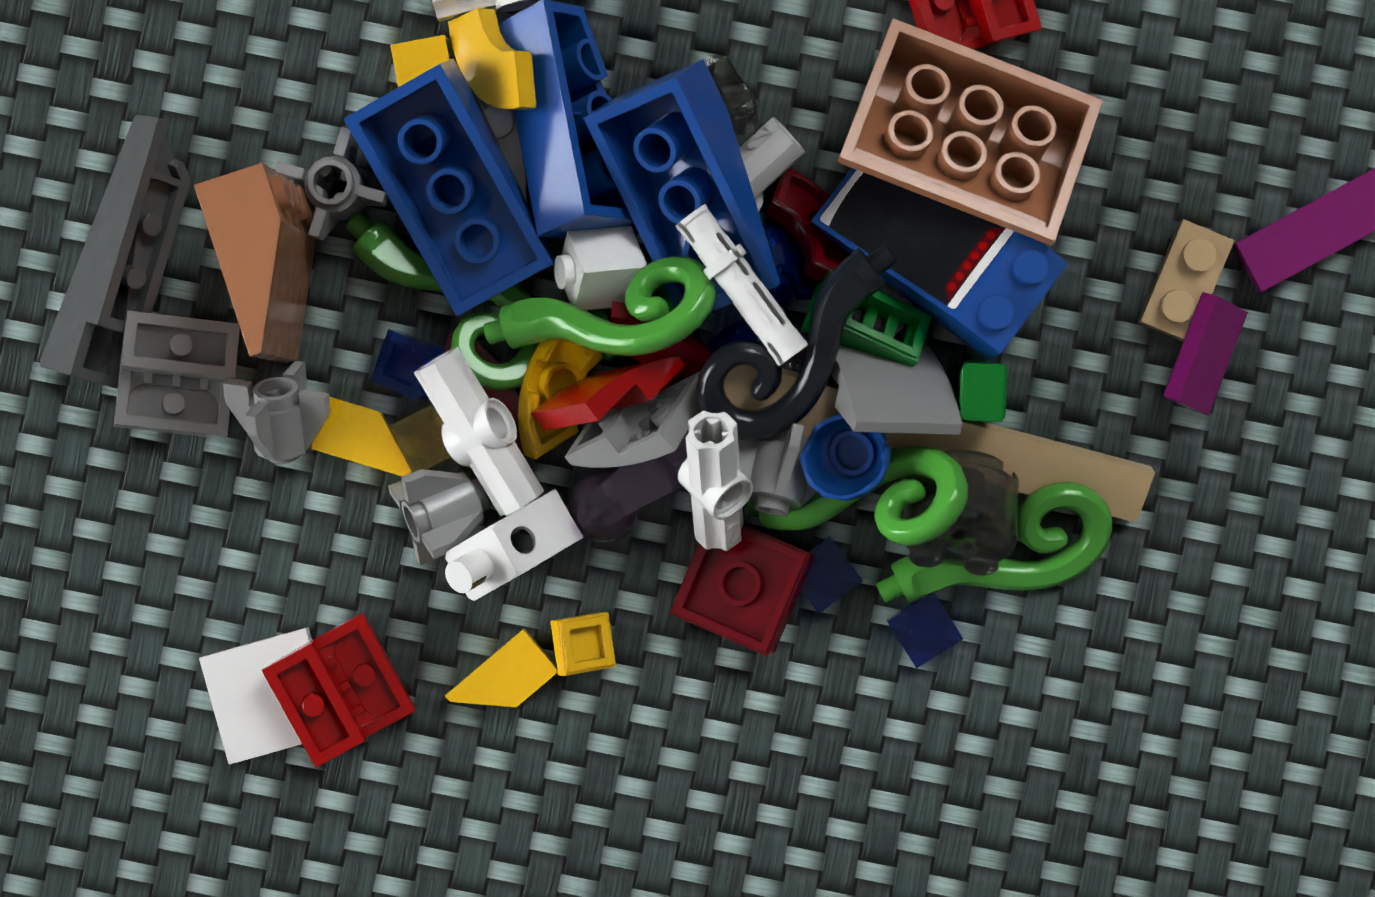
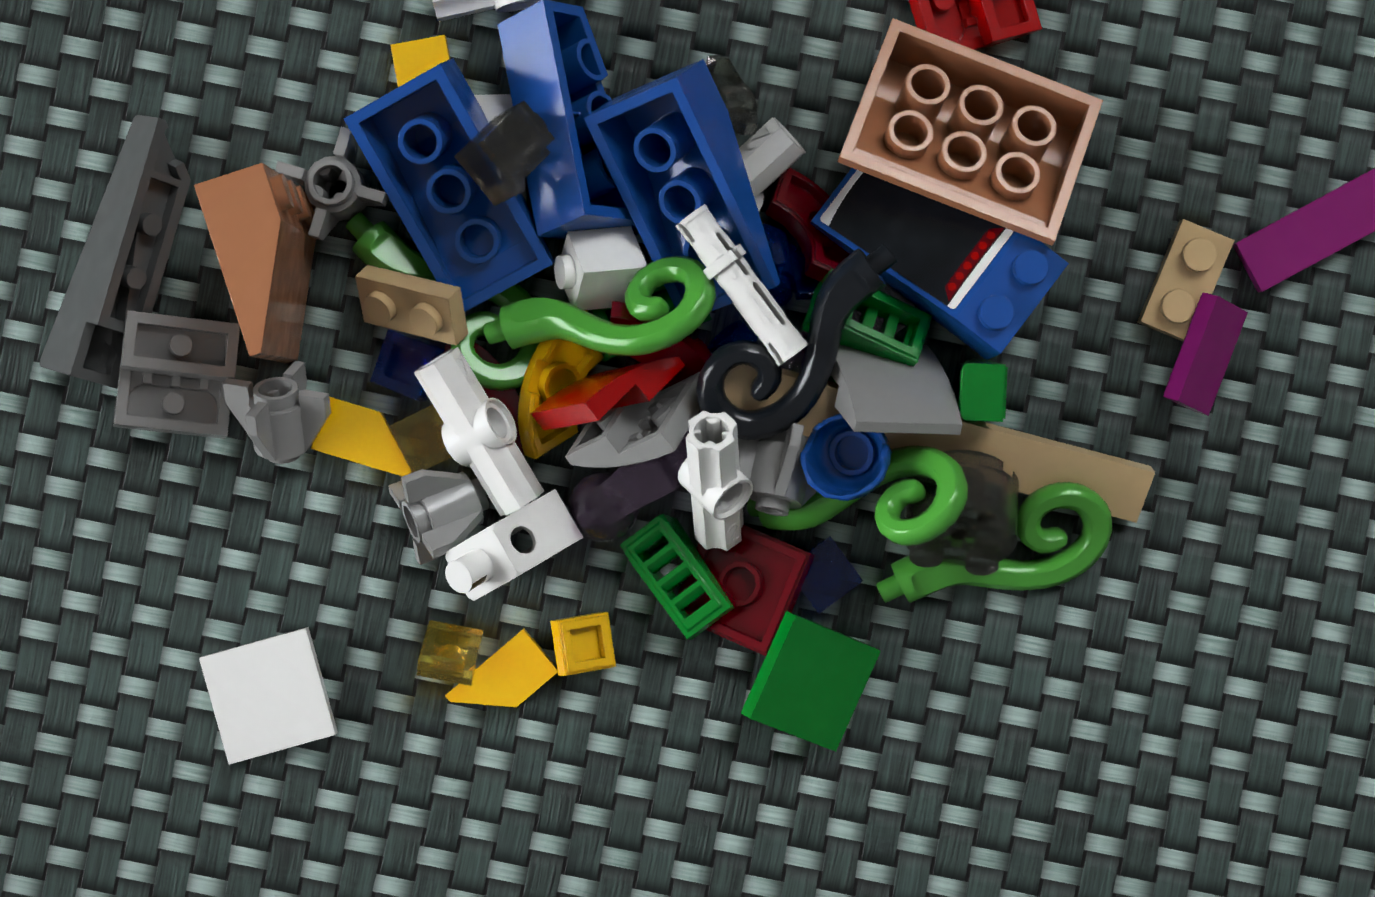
red slope [261,612,416,768] -> none
yellow tile [448,8,537,110] -> none
clear blue plate [886,593,963,668] -> none
none -> tan plate [355,265,468,346]
none -> clear yellow plate [417,620,484,686]
none -> clear smoke window [454,100,555,206]
none -> green slope [620,514,734,640]
none -> green tile [741,610,881,752]

